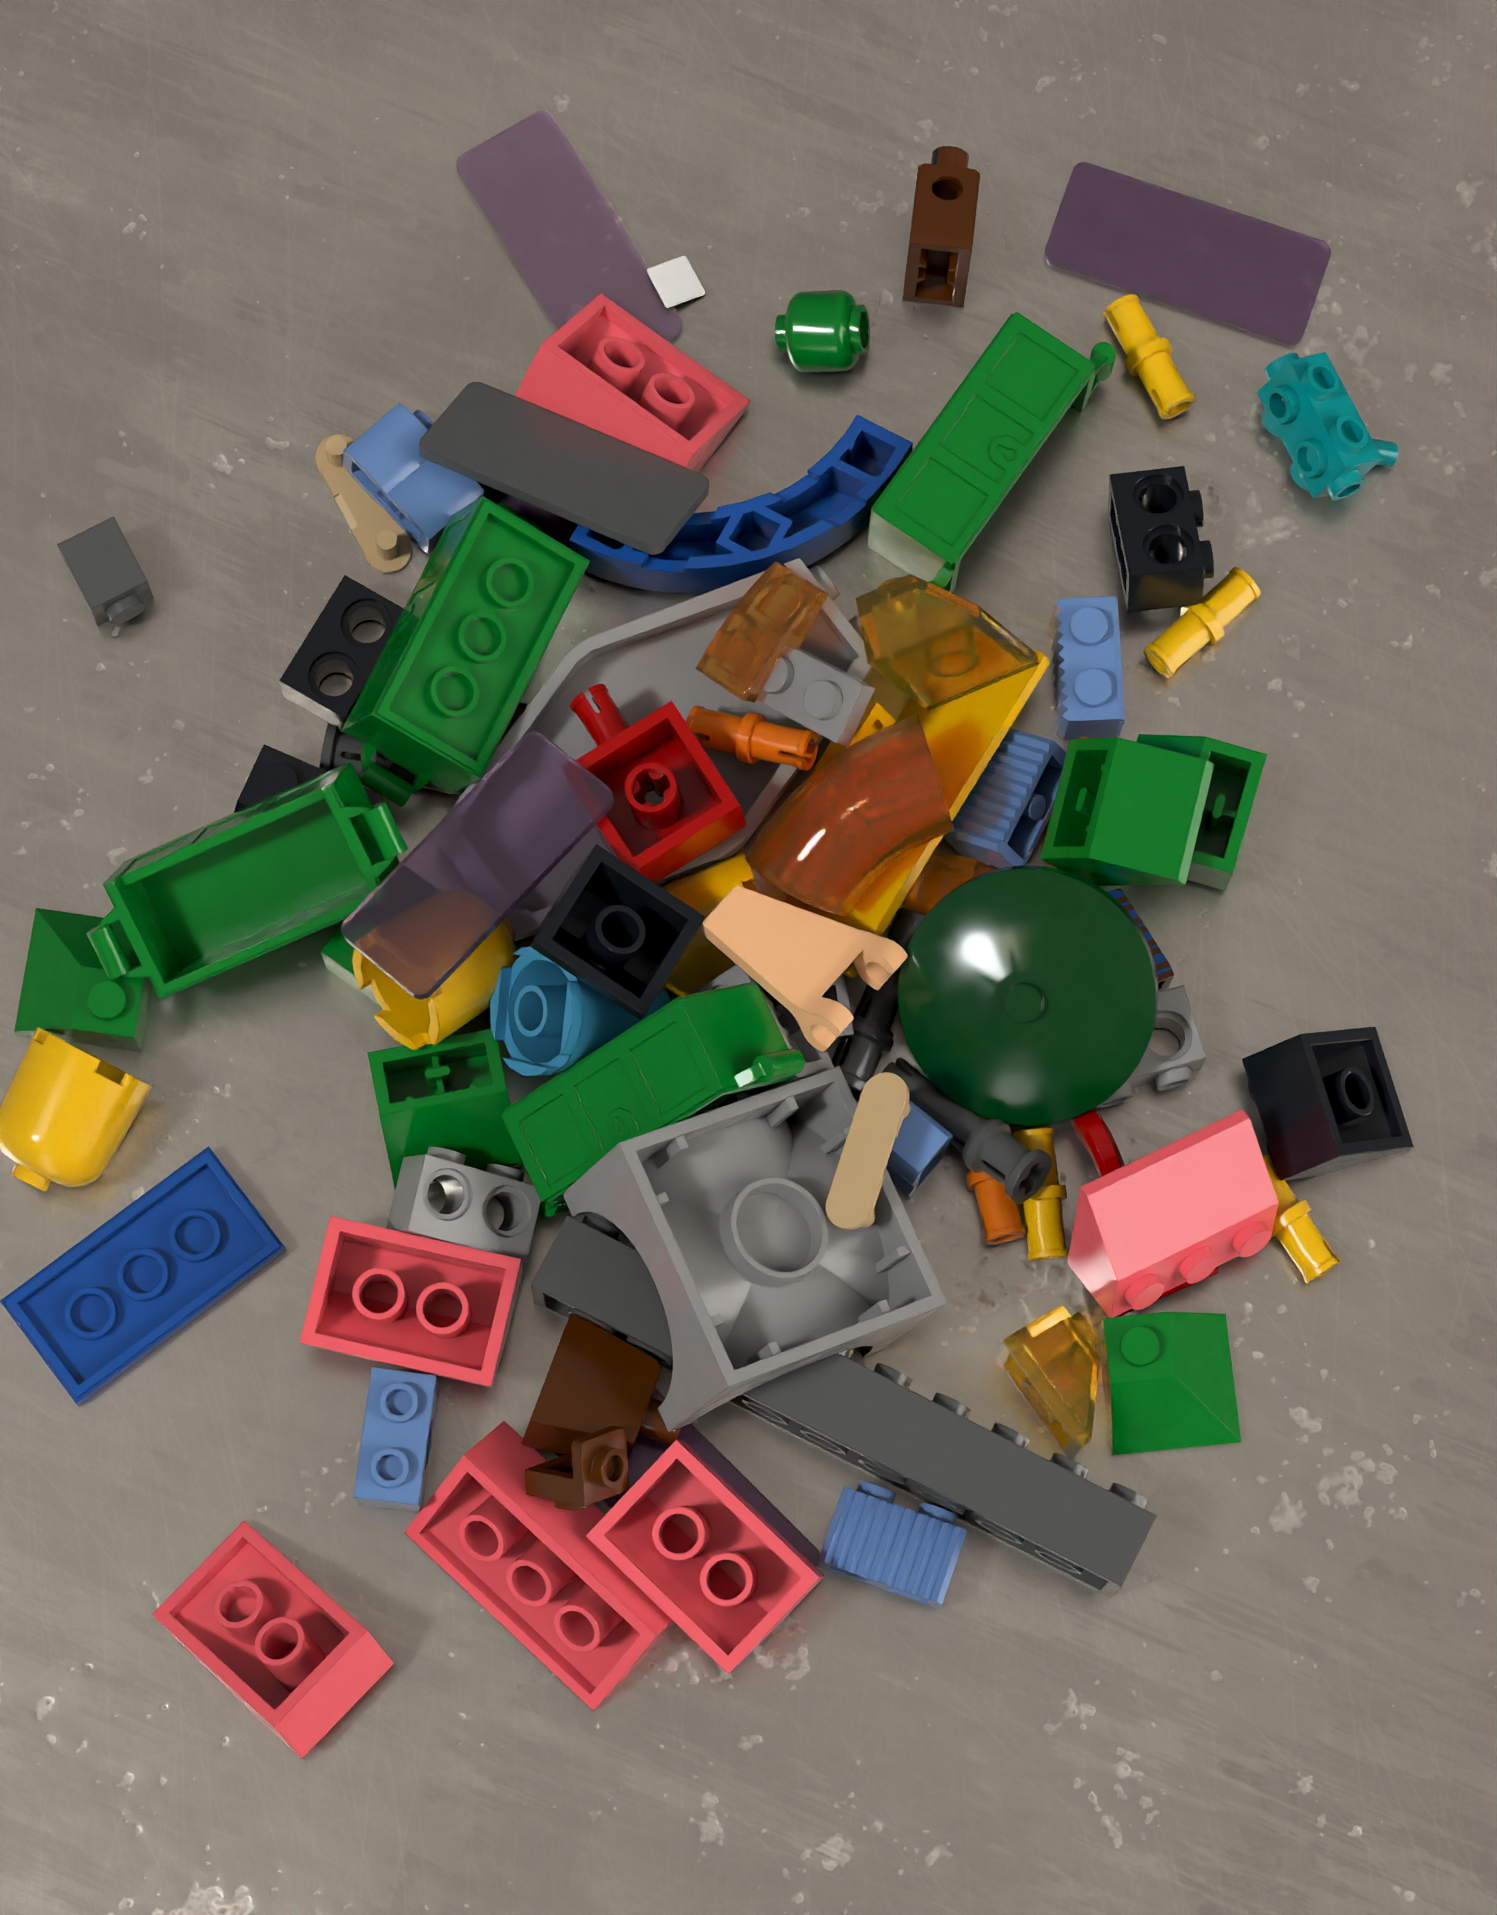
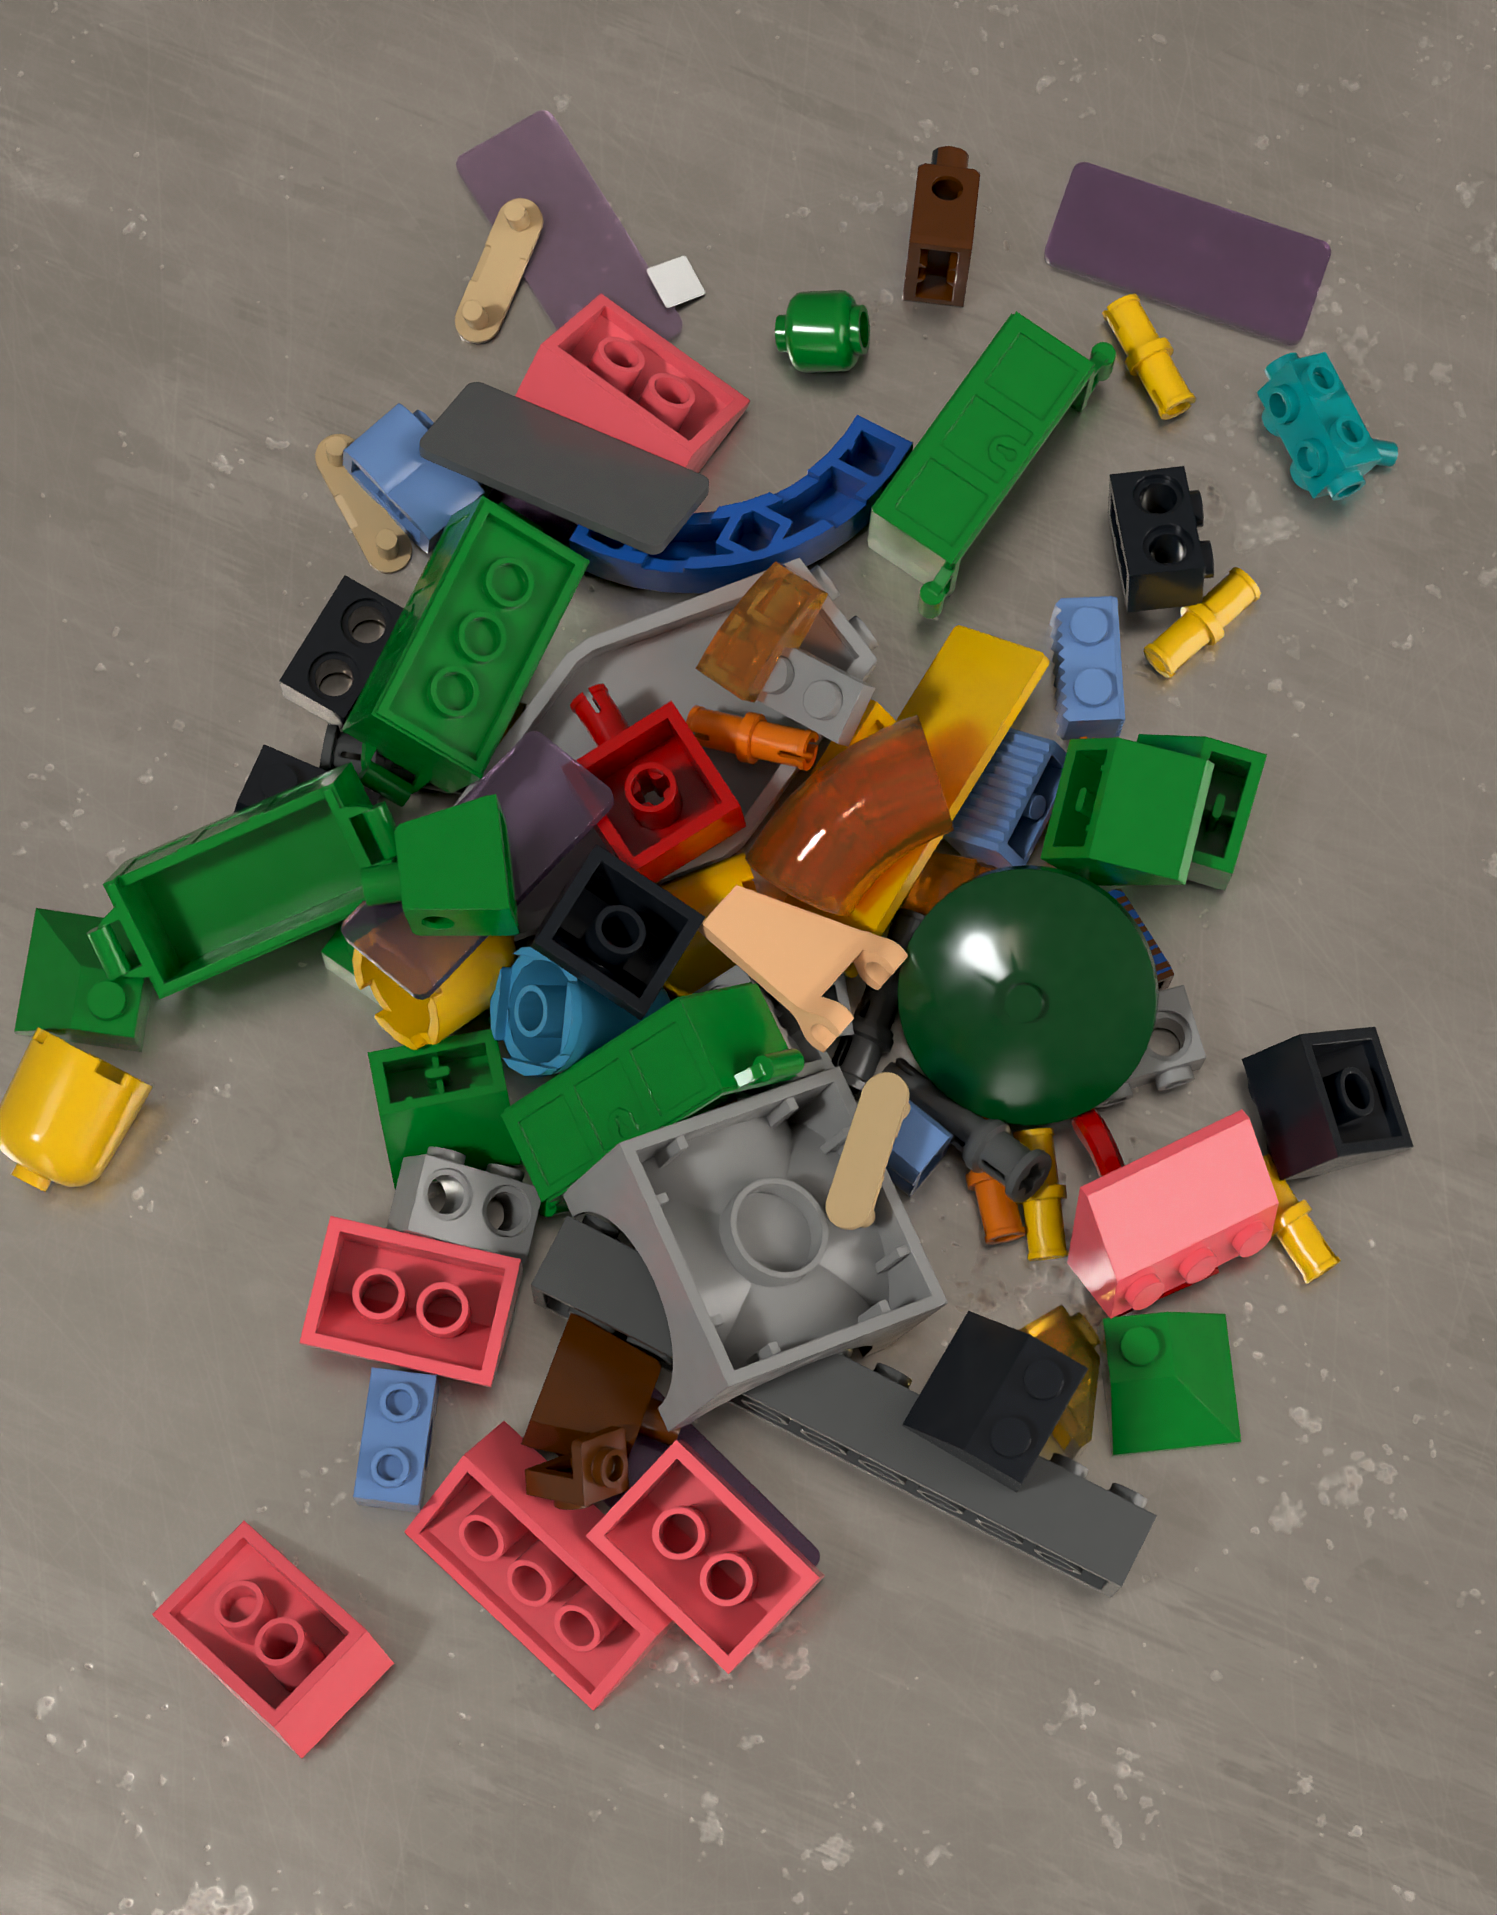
blue tile [0,1146,287,1406] -> none
dark grey brick [57,516,154,626] -> none
medium blue brick [816,1481,967,1609] -> none
clear yellow slope [855,574,1039,711] -> none
none -> green torso [361,794,520,936]
none -> tan piece [455,198,543,344]
none -> black slope [902,1311,1089,1493]

